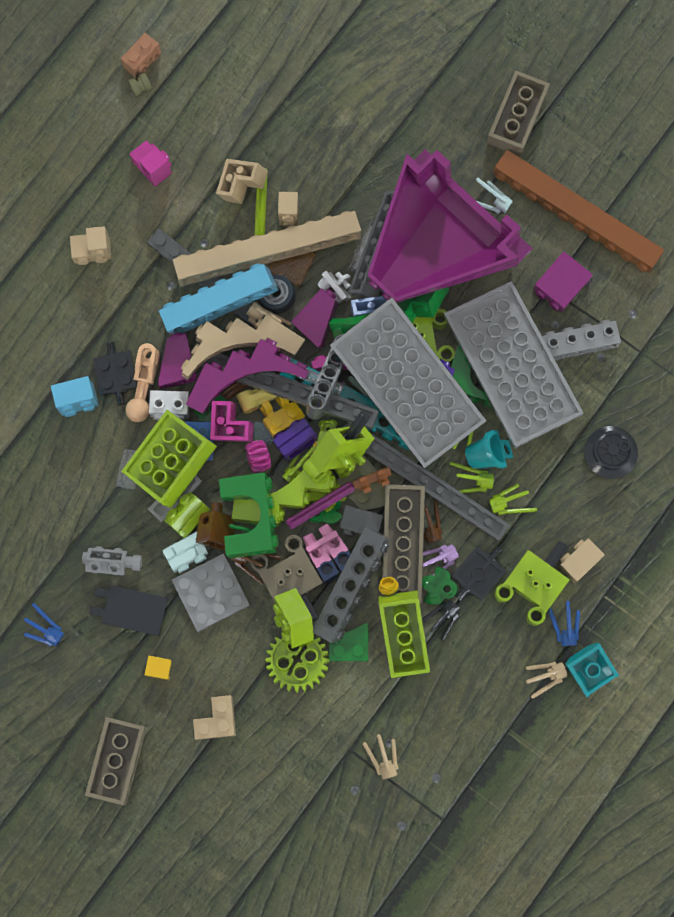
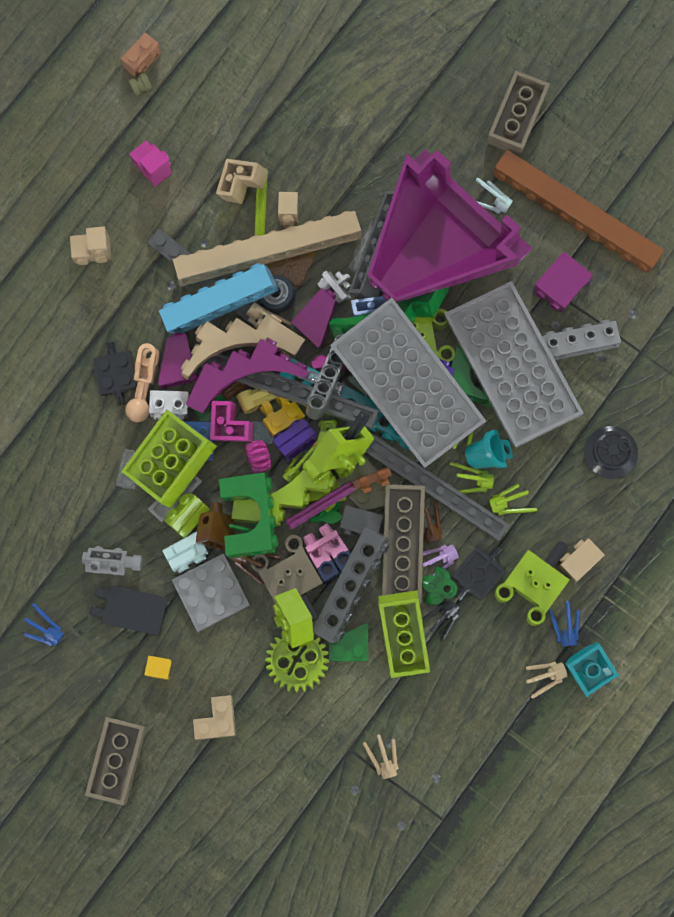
medium azure brick [51,376,99,417] -> none
yellow plate [379,577,399,595] -> none

